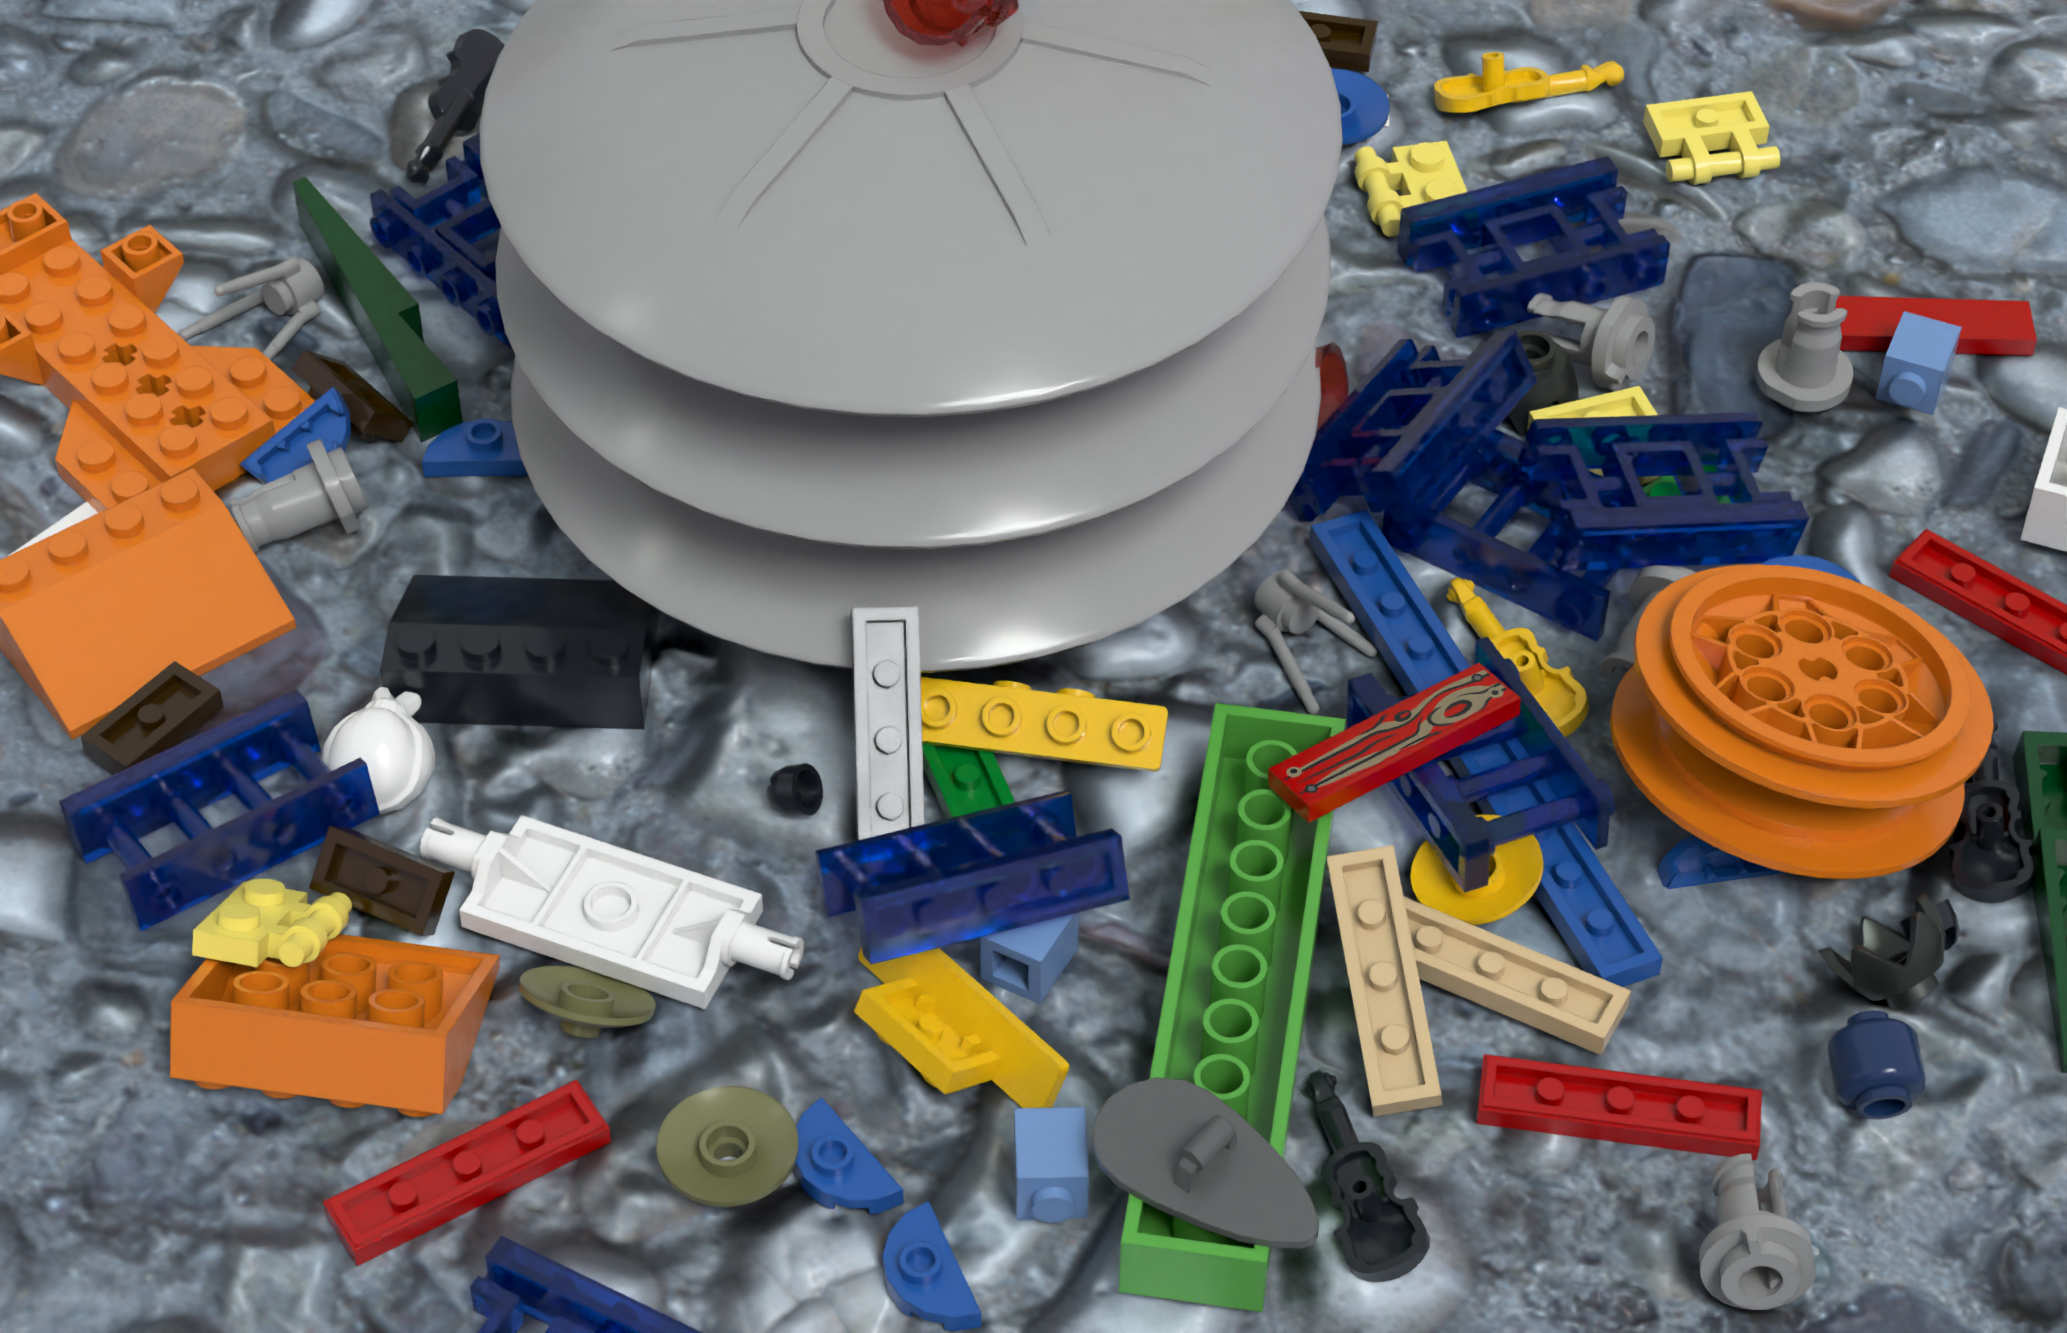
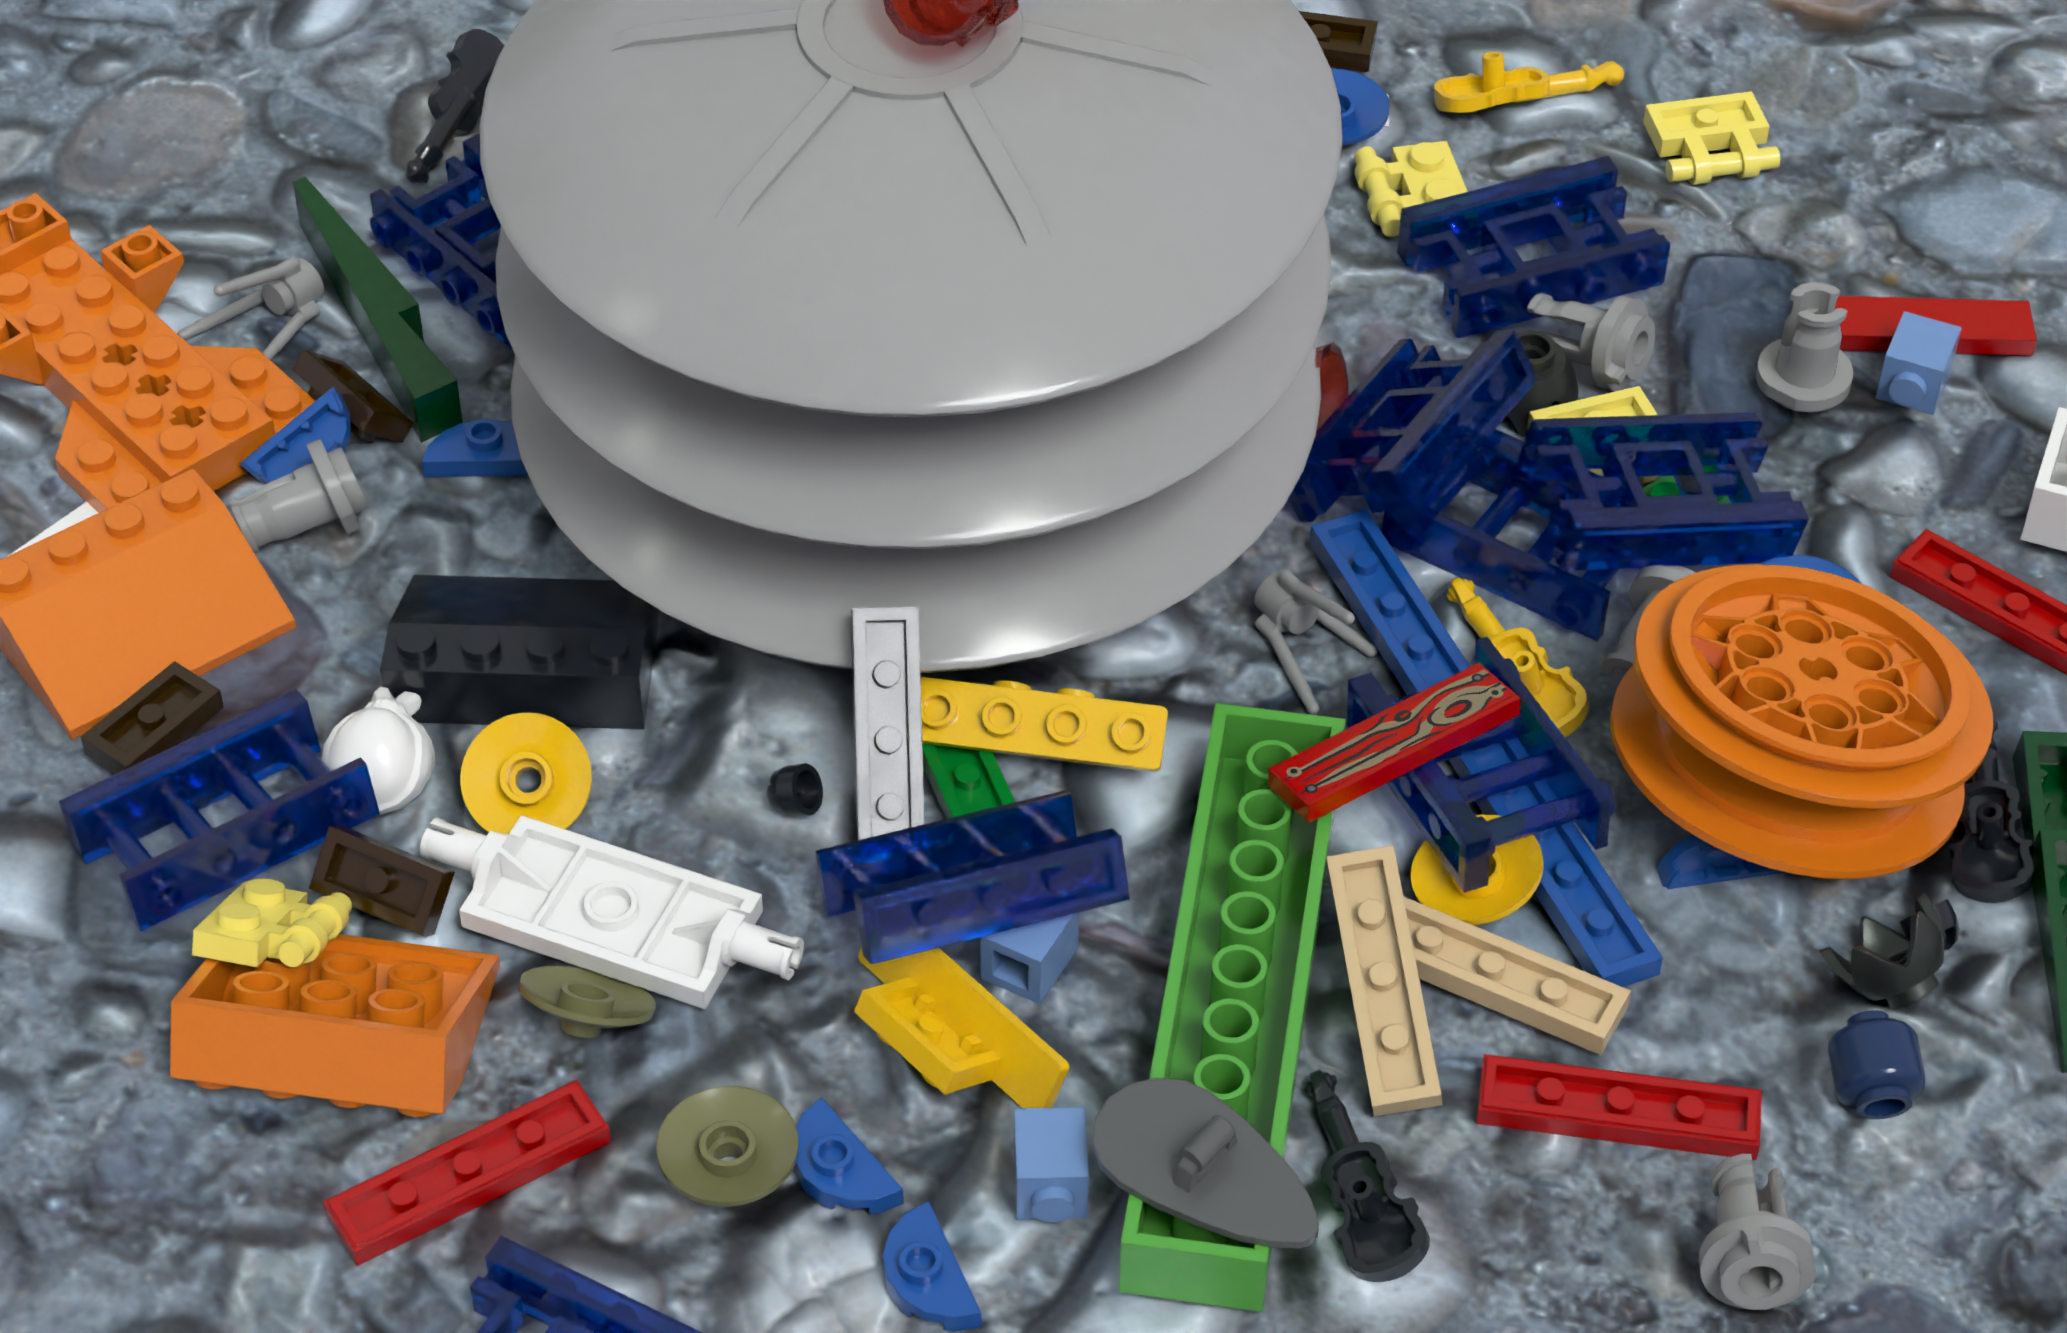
none -> yellow dish [460,713,592,834]

